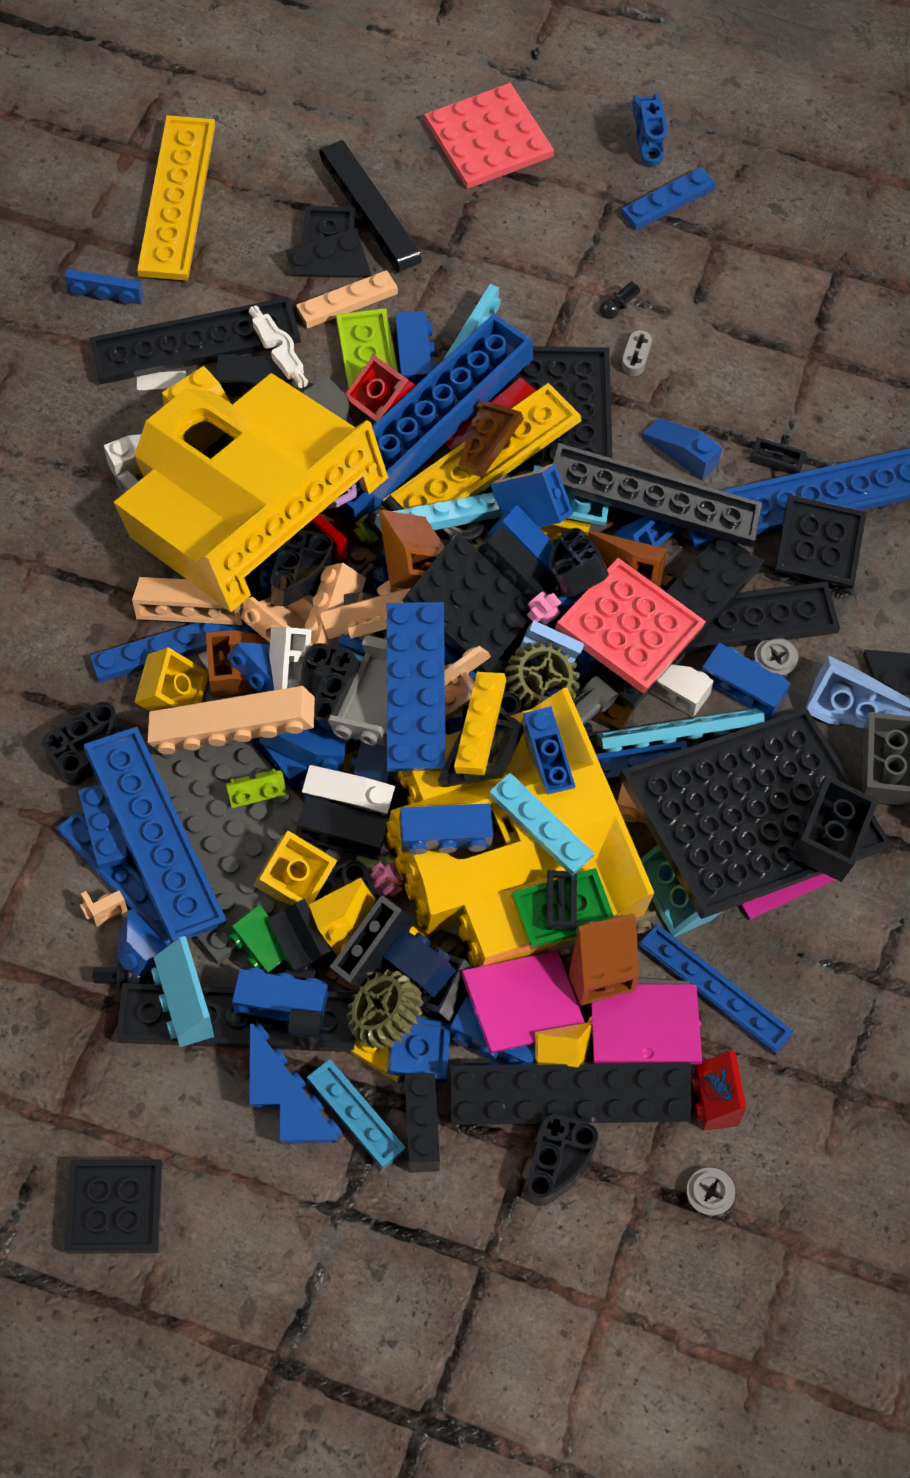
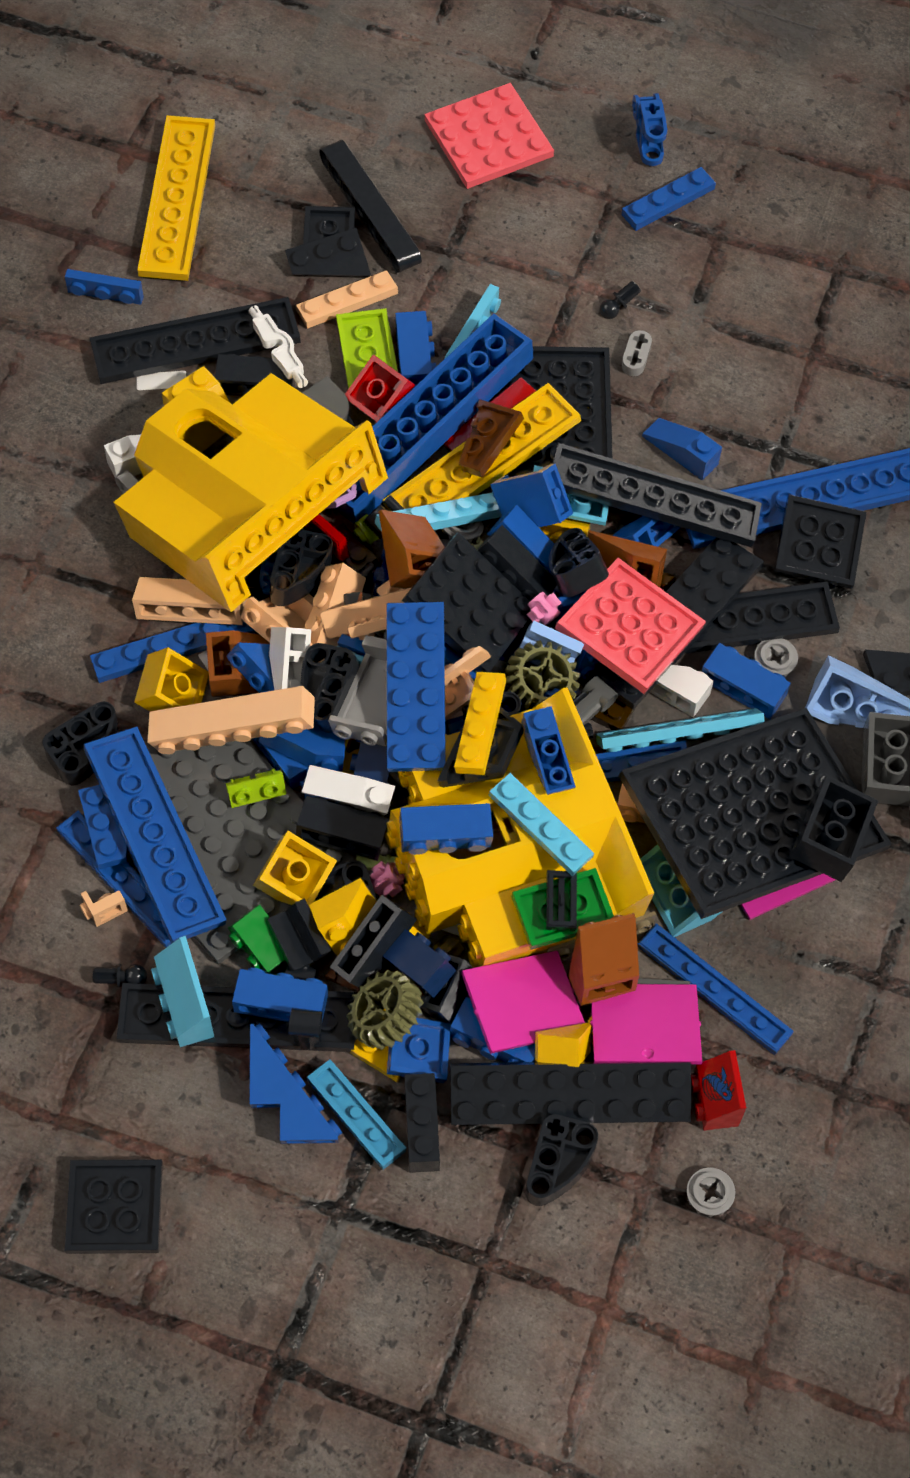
blue slope [117,909,168,978] -> none
black tile [749,436,807,475] -> none

